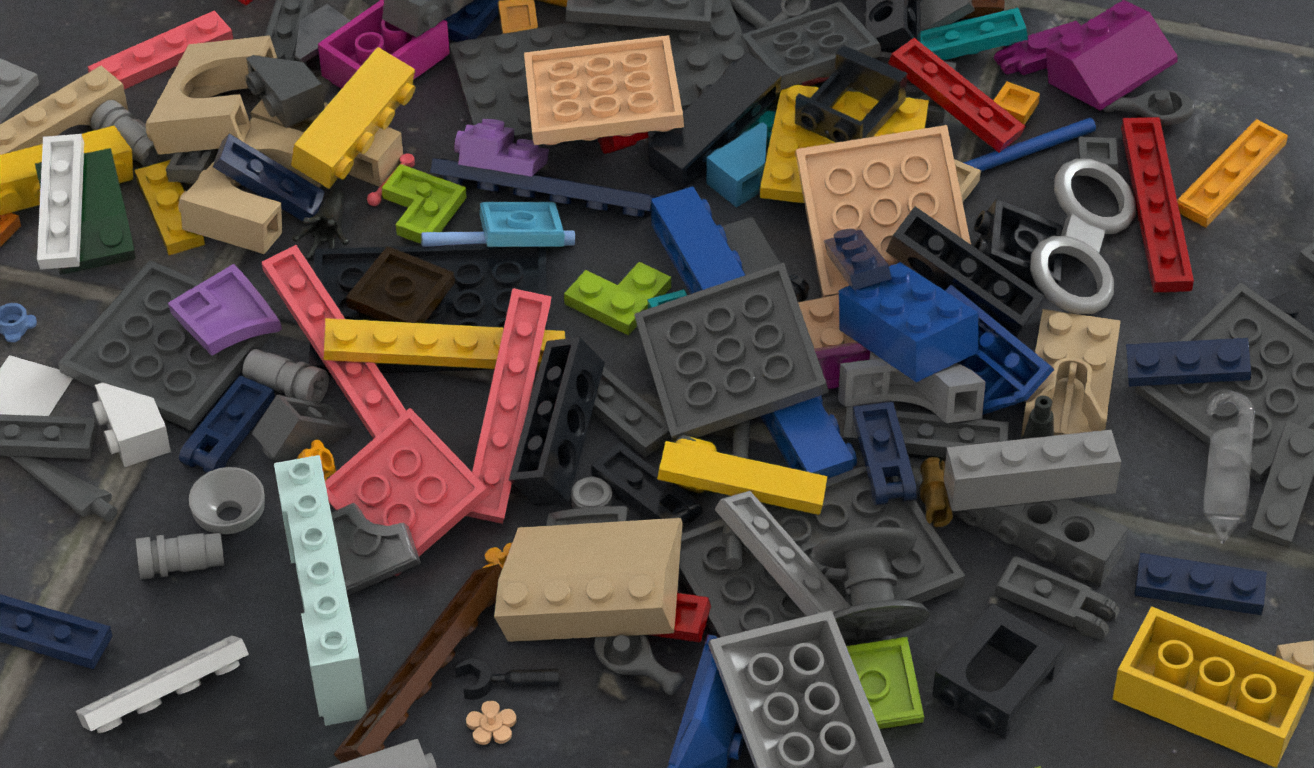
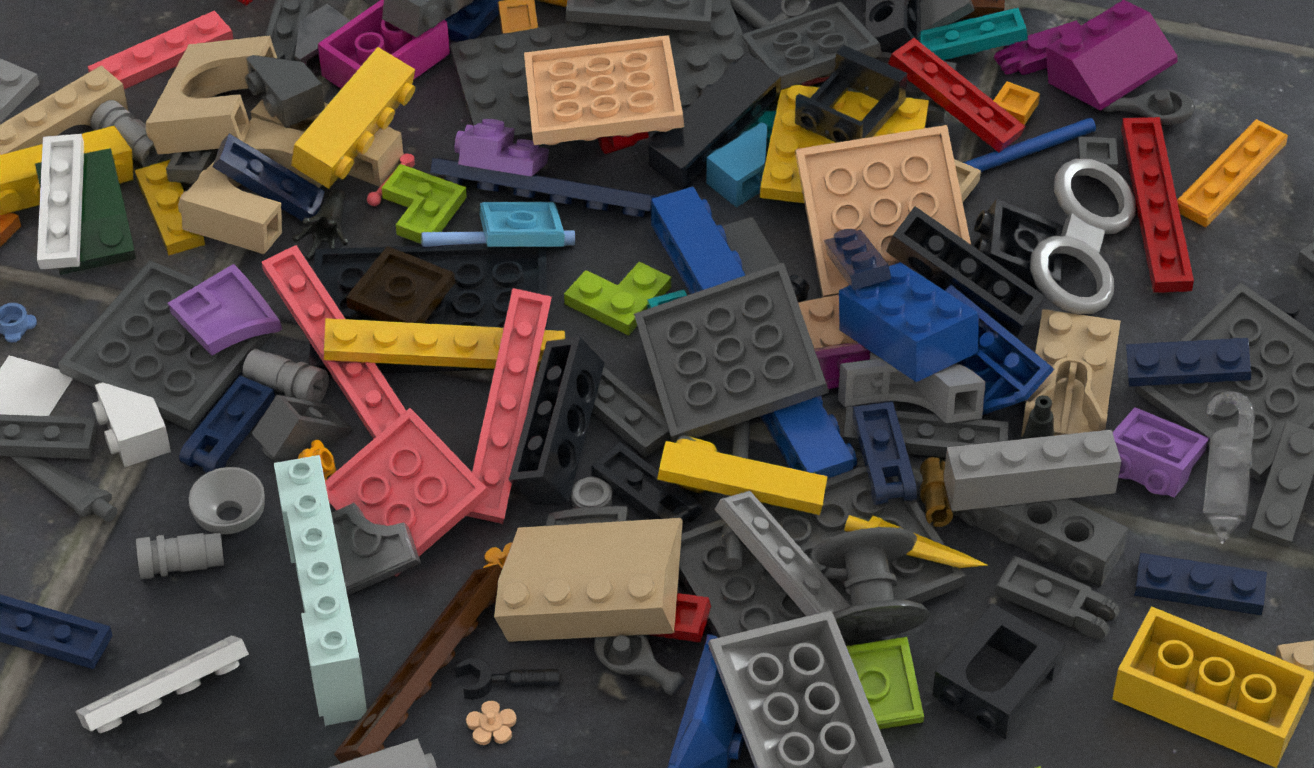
none -> yellow bar [844,515,987,568]
none -> medium lavender plate [1112,407,1209,498]

